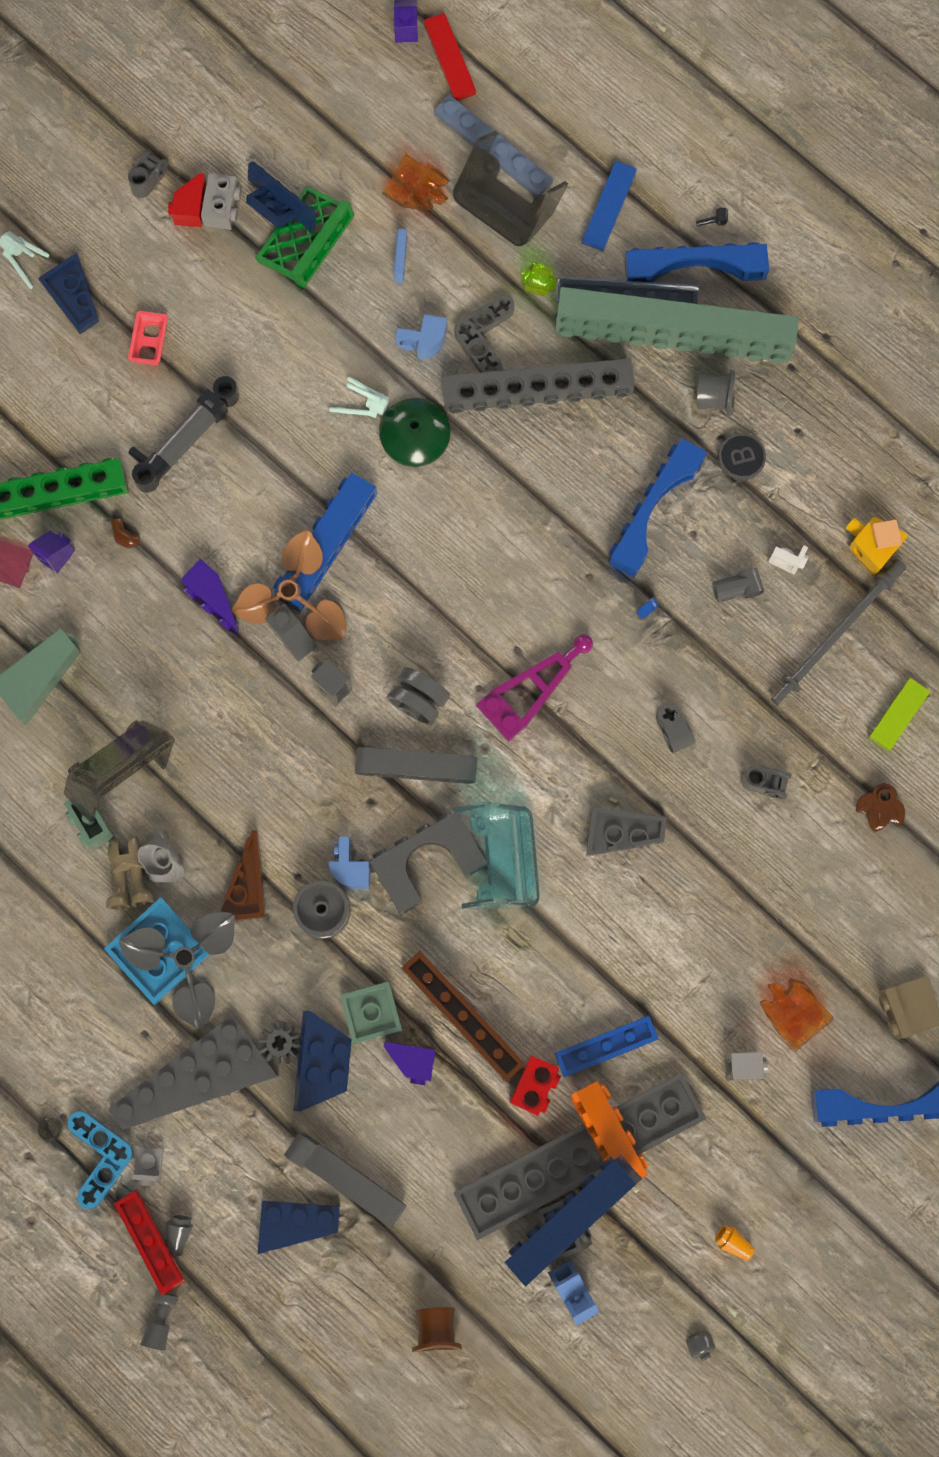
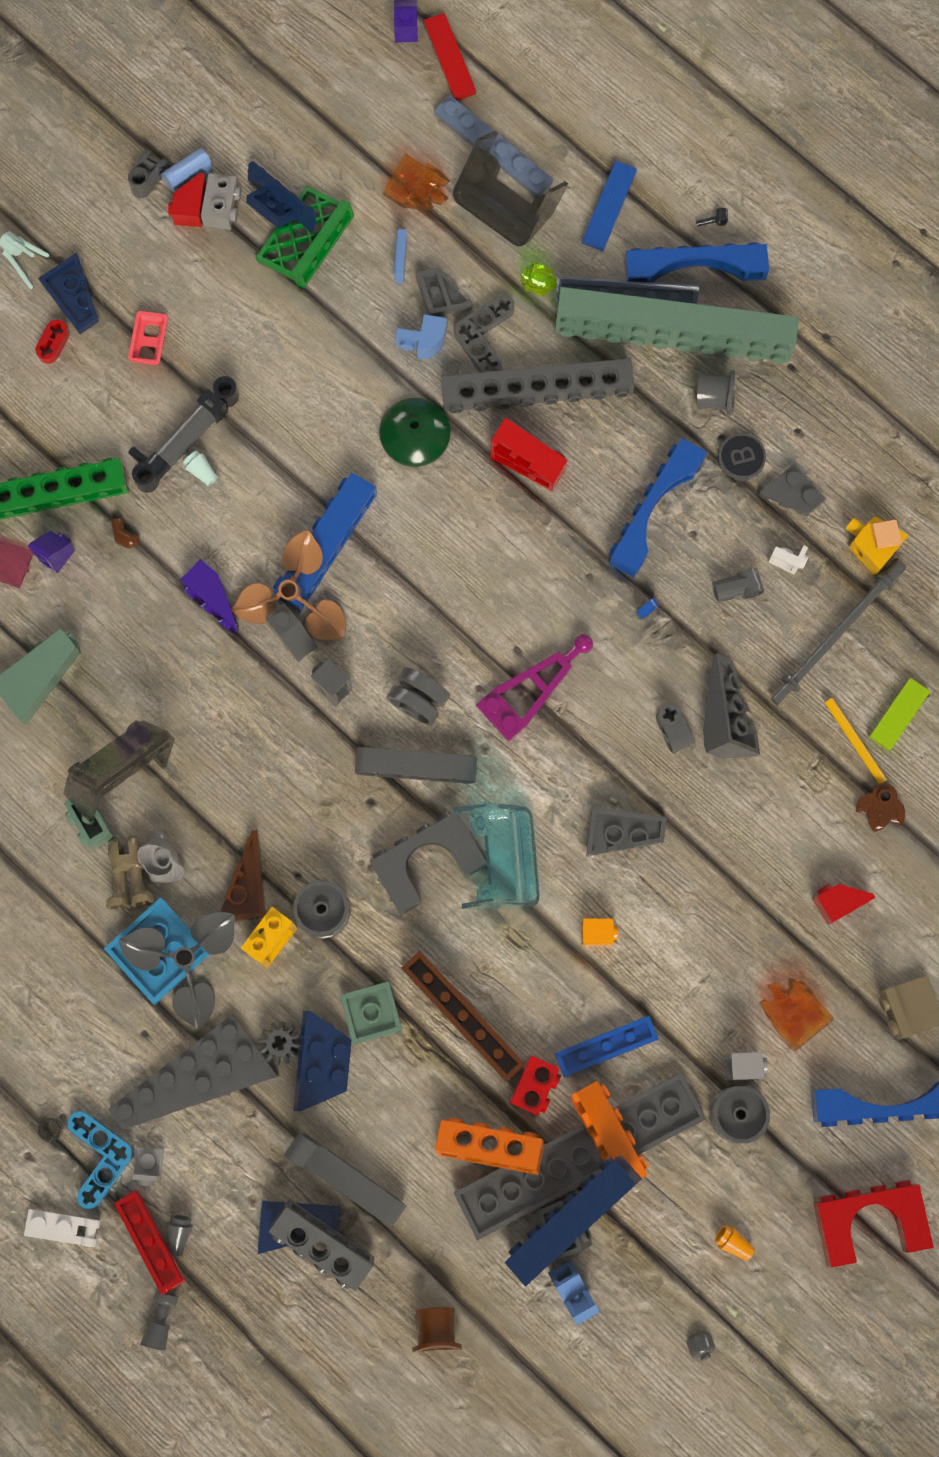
light aqua plant [329,376,389,418] -> none
medium blue brick [329,837,370,890] -> none
dark purple slope [384,1042,436,1086] -> none
dark grey piece [741,765,792,799] -> none
none -> white plate [24,1209,101,1247]
none -> red beam [35,319,70,364]
none -> light blue brick [161,148,213,194]
none -> light aqua cone [183,450,218,486]
none -> yellow window [241,907,298,969]
none -> dark grey brick [269,1199,375,1291]
none -> dark grey wing [415,267,473,316]
none -> orange brick [435,1118,545,1175]
none -> red wedge [490,417,568,492]
none -> light orange brick [582,919,618,946]
none -> dark grey wedge [703,653,760,759]
none -> dark grey wheel [709,1086,770,1143]
none -> dark grey wing [759,464,826,516]
none -> red slope [812,884,876,925]
none -> red arch [813,1180,934,1268]
none -> yellow piece [825,698,887,784]

